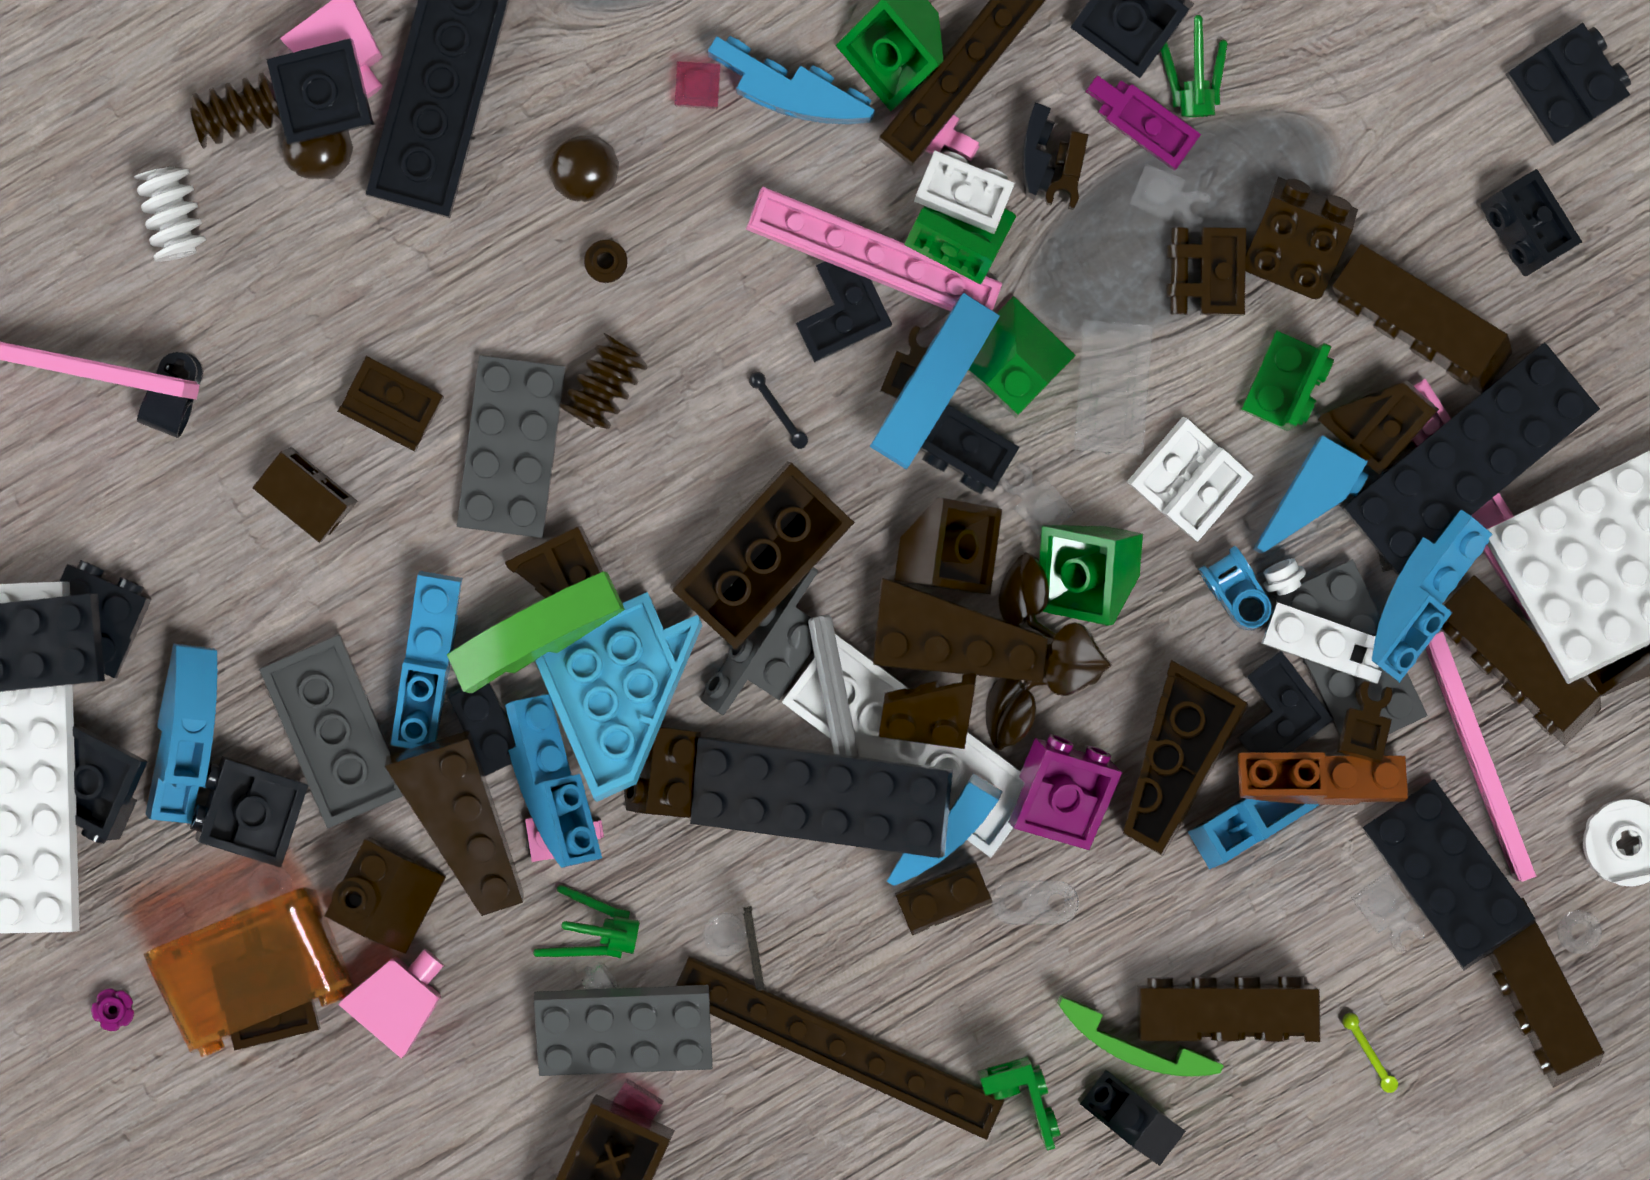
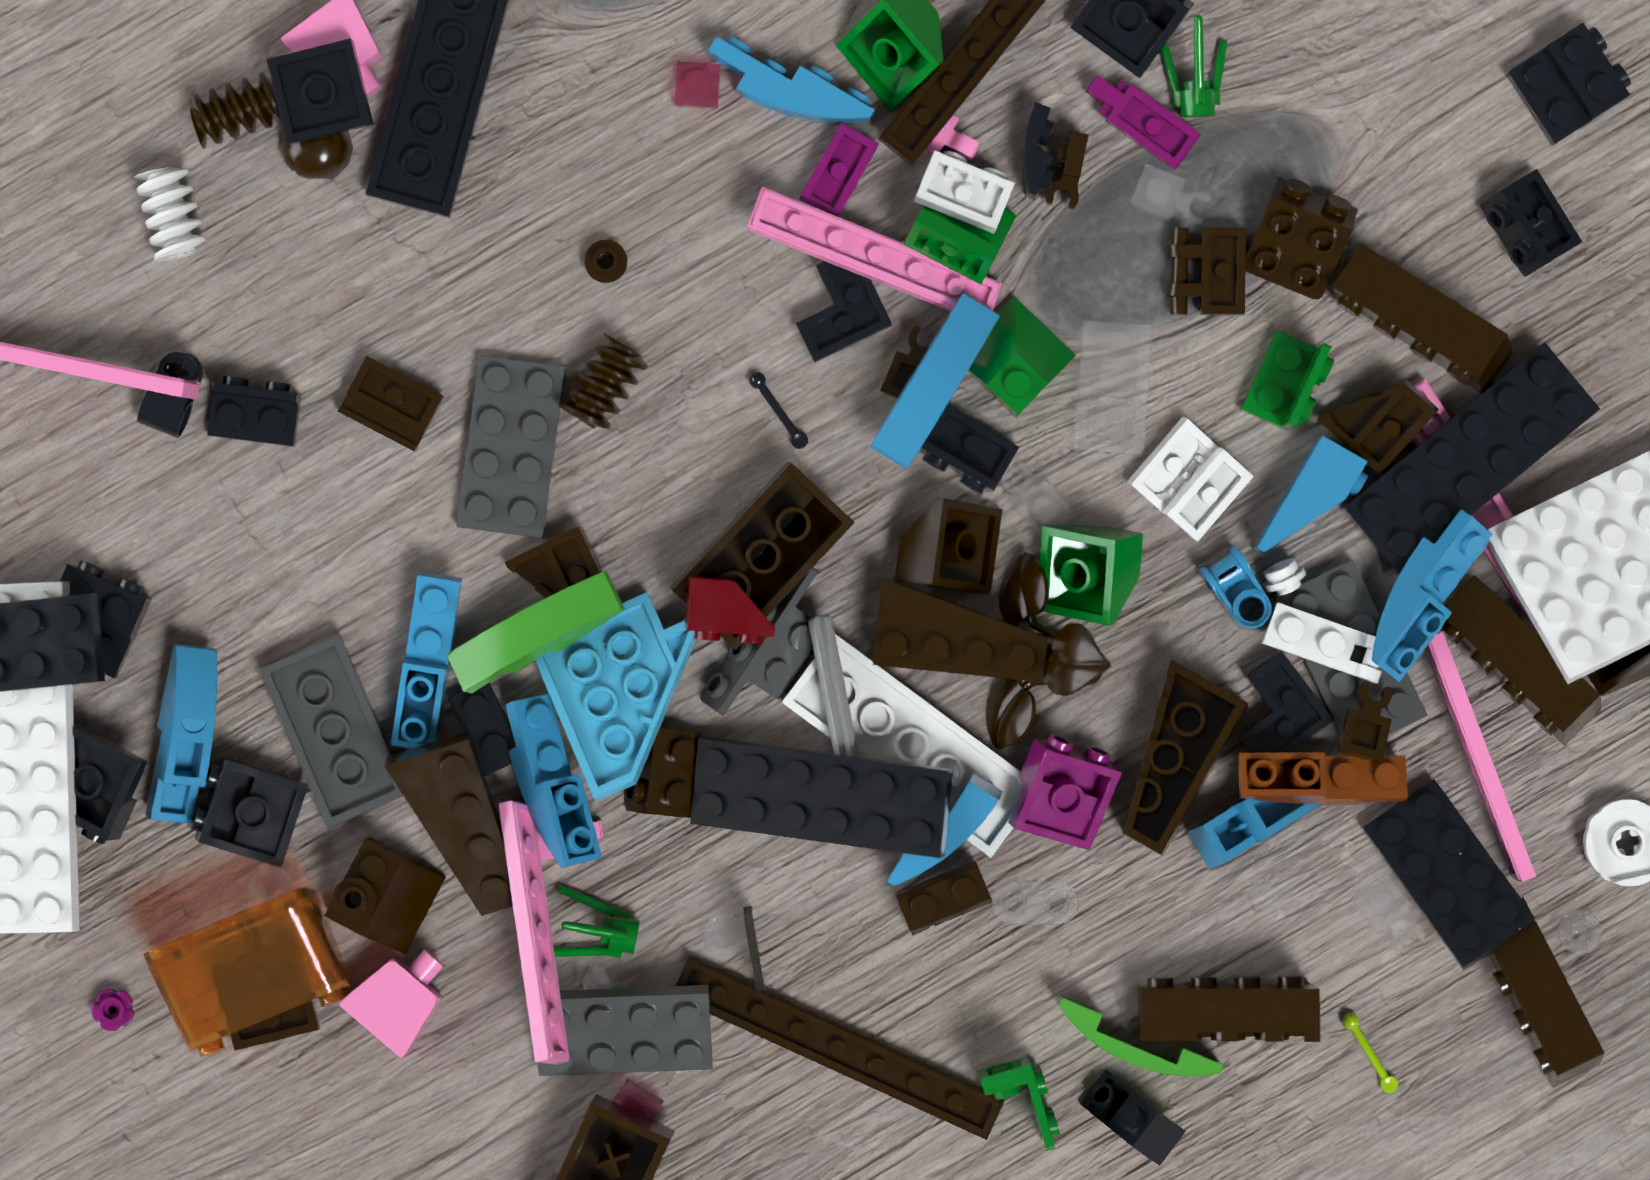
dark brown hinge [253,447,358,543] -> none
dark brown hair [549,136,619,202] -> none
dark brown wing [878,673,977,749] -> none
none -> black bracket [207,376,302,447]
none -> bright pink tile [498,800,570,1064]
none -> dark red slope [684,575,775,644]
none -> magenta plate [799,123,879,217]

